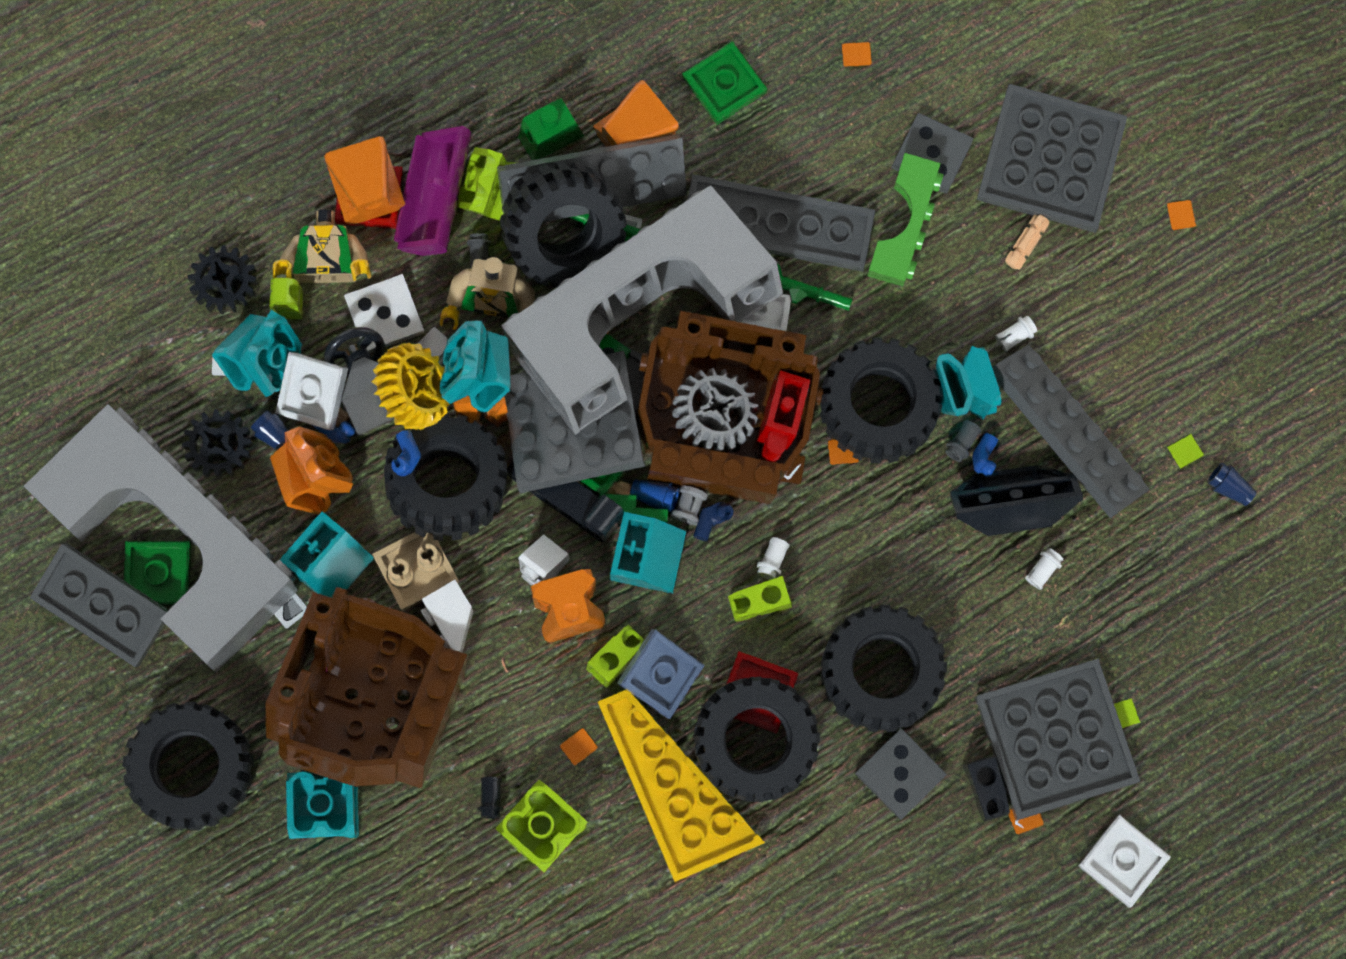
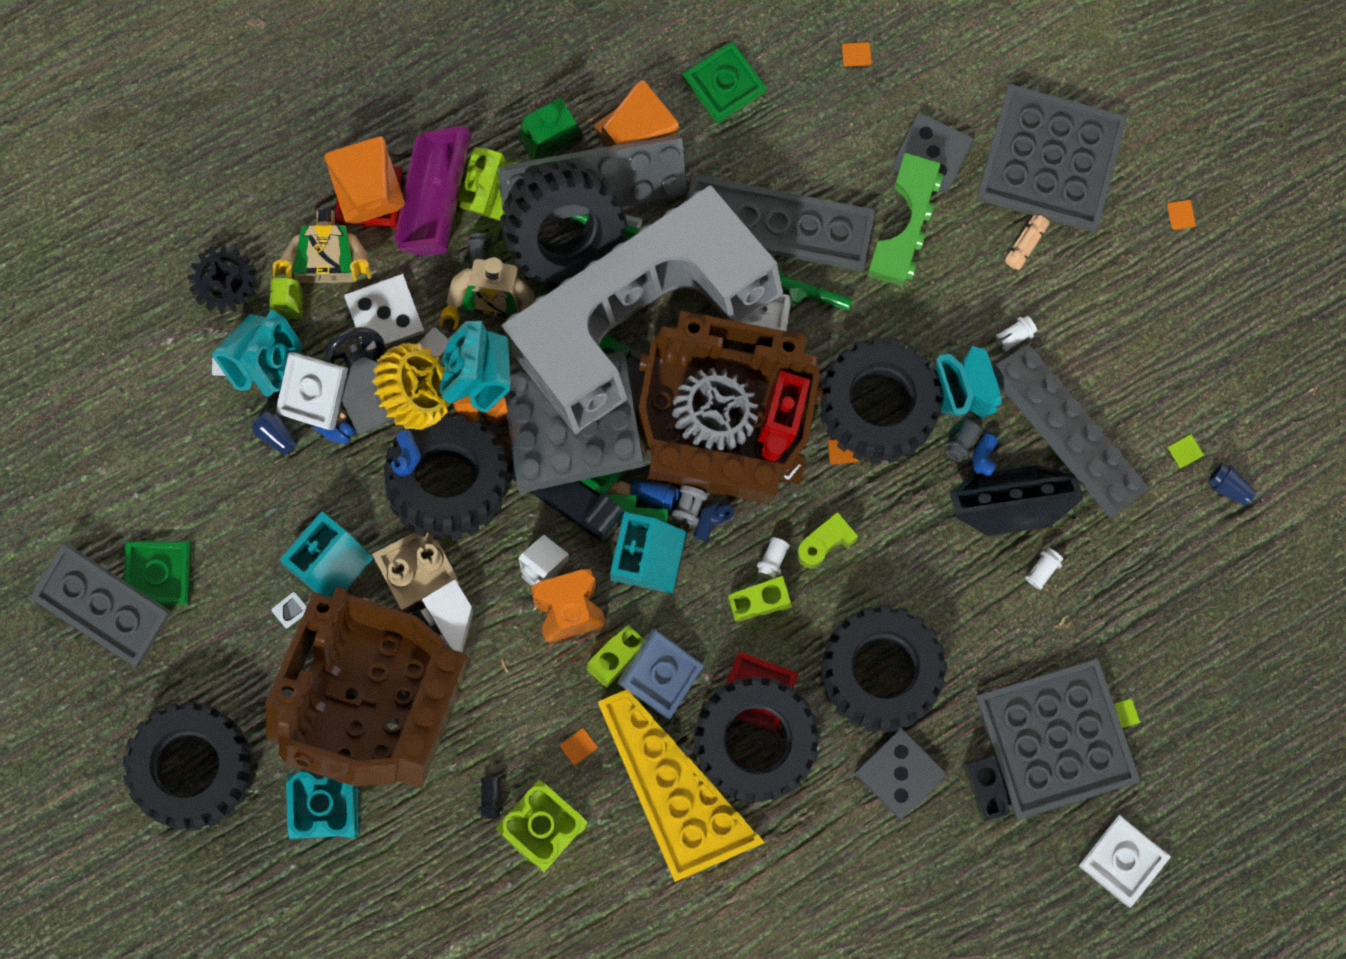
light grey arch [24,404,298,673] -> none
black gear [182,409,253,480] -> none
orange piece [270,426,353,515] -> none
orange sticker [1009,809,1044,834] -> none
none -> lime leg [797,512,858,569]

